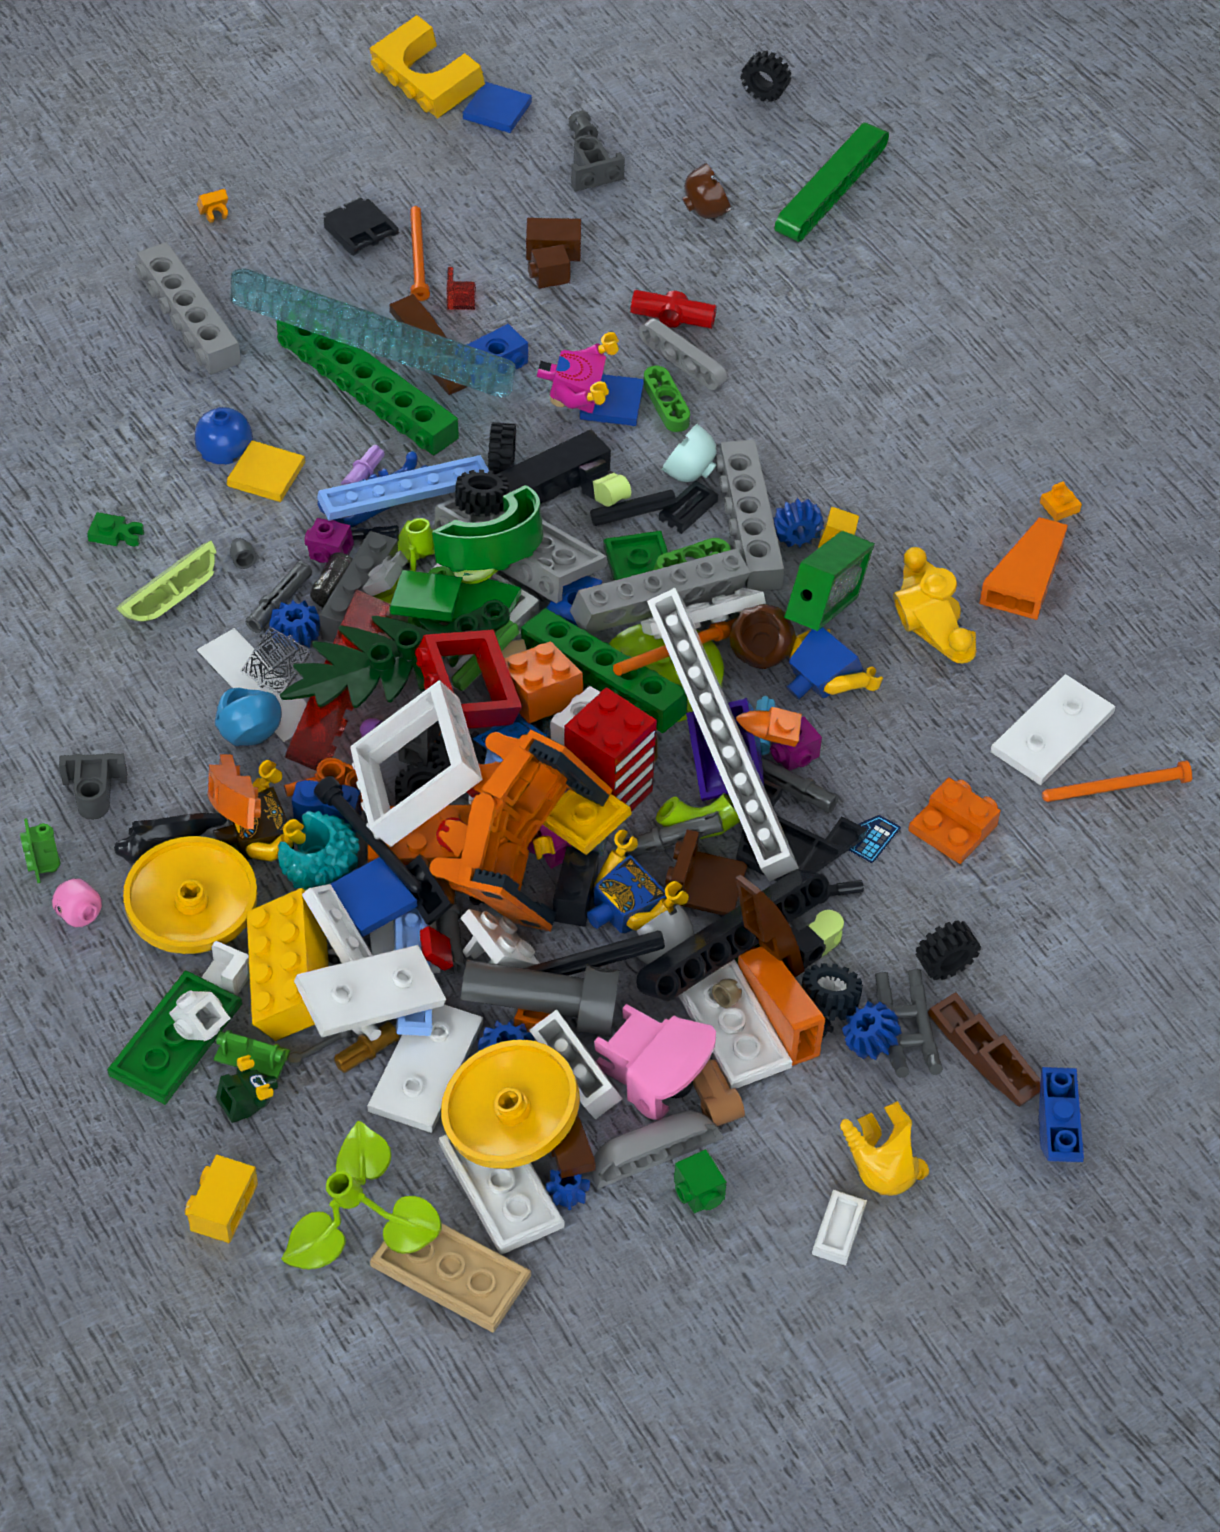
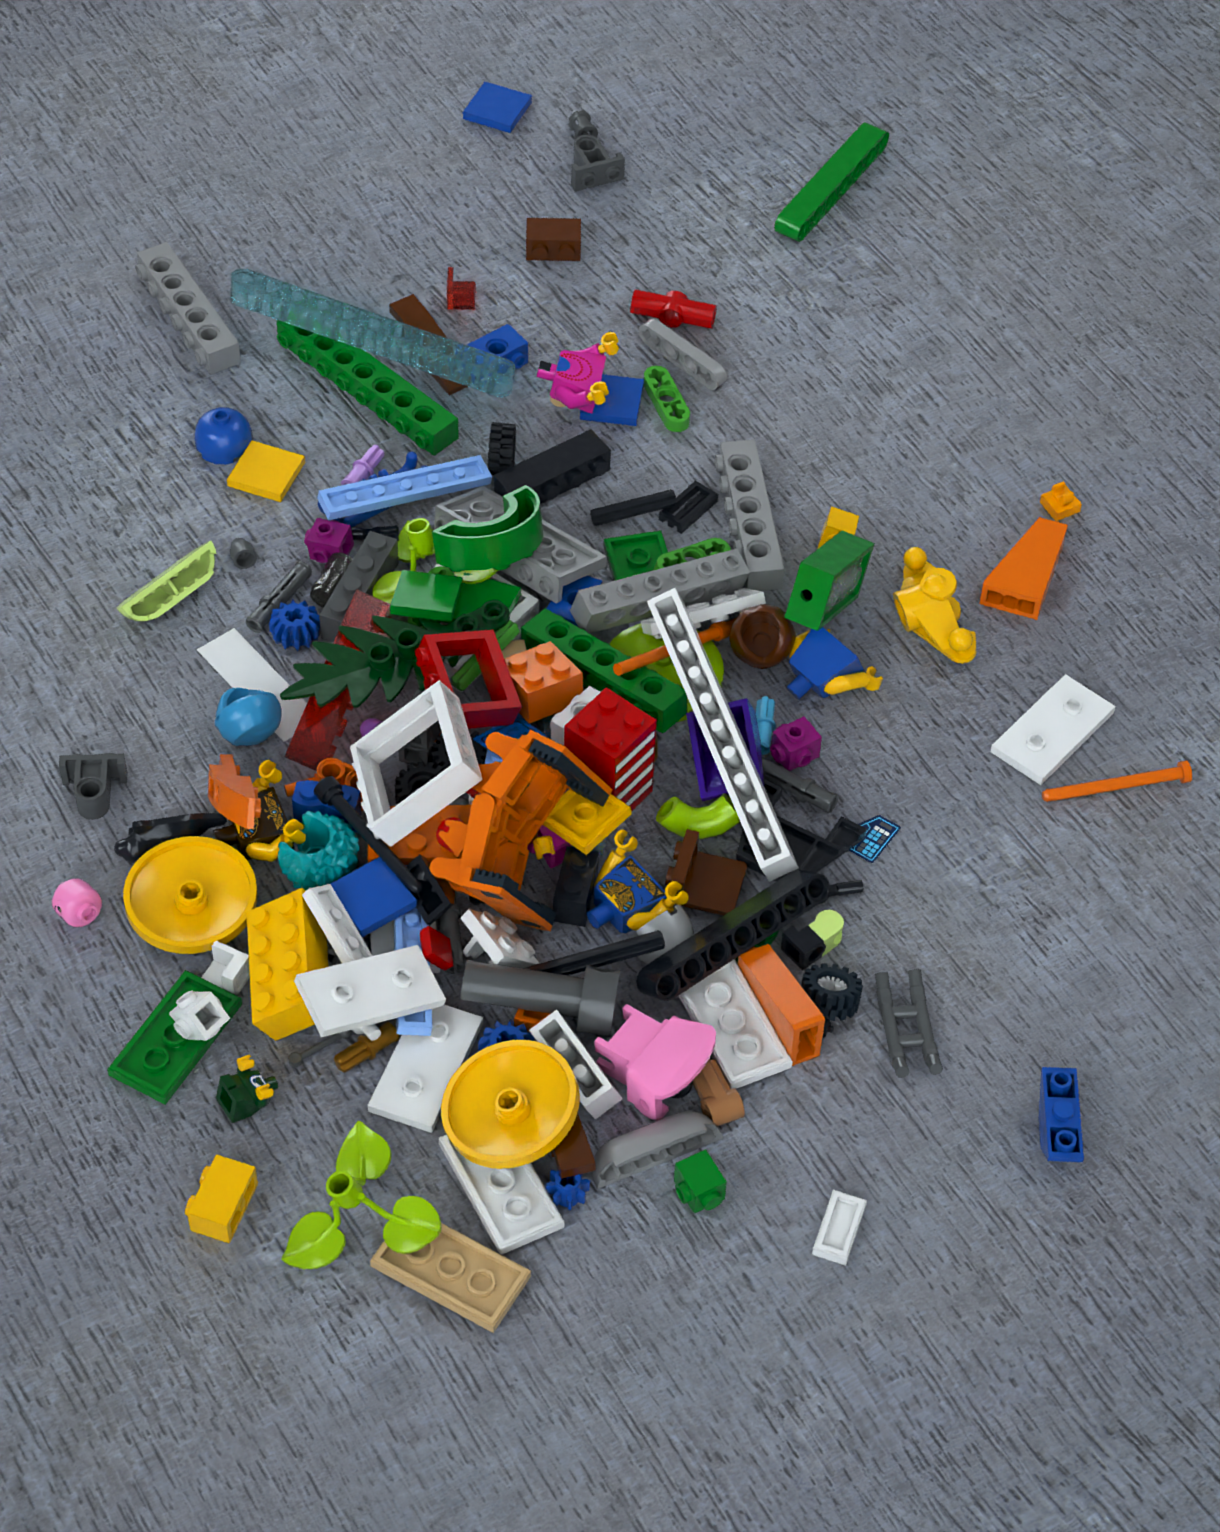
bright green hinge [20,818,61,883] -> none
green plate [87,512,145,547] -> none
light orange tile [197,188,229,223] -> none
bright green hinge [214,1030,290,1079] -> none
clear piece [240,627,312,696] -> none
black plate [323,197,399,256] -> none
light grey plate [363,550,408,597] -> none
yellow arch [369,15,485,119] -> none
orange bar [410,206,430,301] -> none
black tyre [455,469,509,517] -> none
reddish brown brick [528,245,571,289] -> none
leg [579,458,631,507] -> none
dark grey pin [625,811,724,858] -> none
light aqua cylinder [662,424,717,483] -> none
reddish brown cylinder [682,163,731,219] -> none
dark tan hinge [712,978,742,1008] -> none
reddish brown slope [735,874,805,977] -> none
orange plate [736,707,802,747] -> none
black tyre [741,51,791,102] -> none
blue gear [773,498,824,548] -> none
yellow piece [840,1101,929,1196] -> none
blue gear [842,1001,902,1060] -> none
orange plate [908,777,1001,864] -> none
black tyre [915,921,981,980] -> none
reddish brown slope [928,992,1041,1107] -> none

